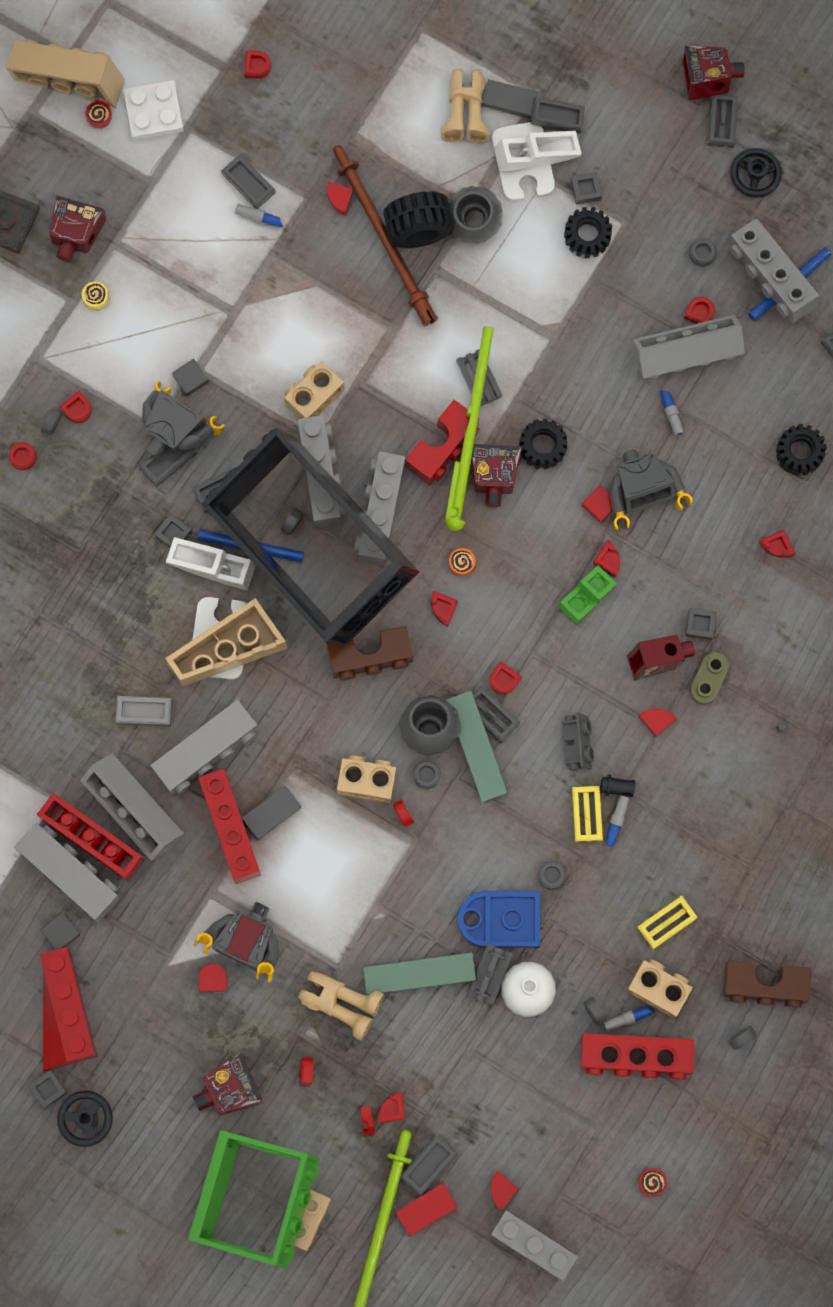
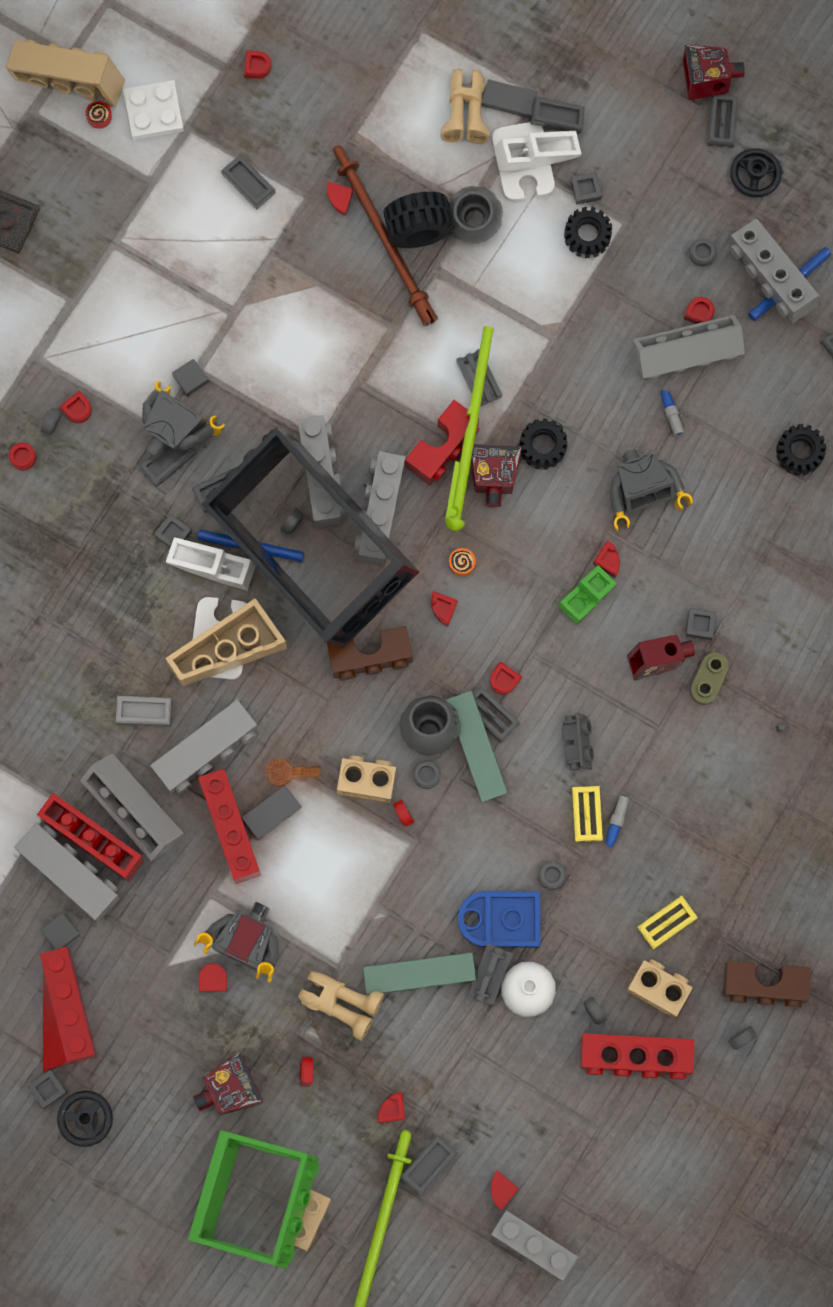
dark red torso [50,195,106,262] -> none
tile [82,282,109,310] -> none
light grey piece [235,204,283,227] -> none
tan brick [284,361,345,419] -> none
red tile [359,1106,375,1137] -> none
red tile [395,1183,457,1237] -> none
red tile [581,485,613,523] -> none
black pin [600,774,635,797] -> none
light grey piece [603,1006,655,1032] -> none
red tile [638,709,677,737] -> none
tile [638,1168,667,1197] -> none
red tile [759,530,795,558] -> none
none -> clear orange plate [265,759,320,786]

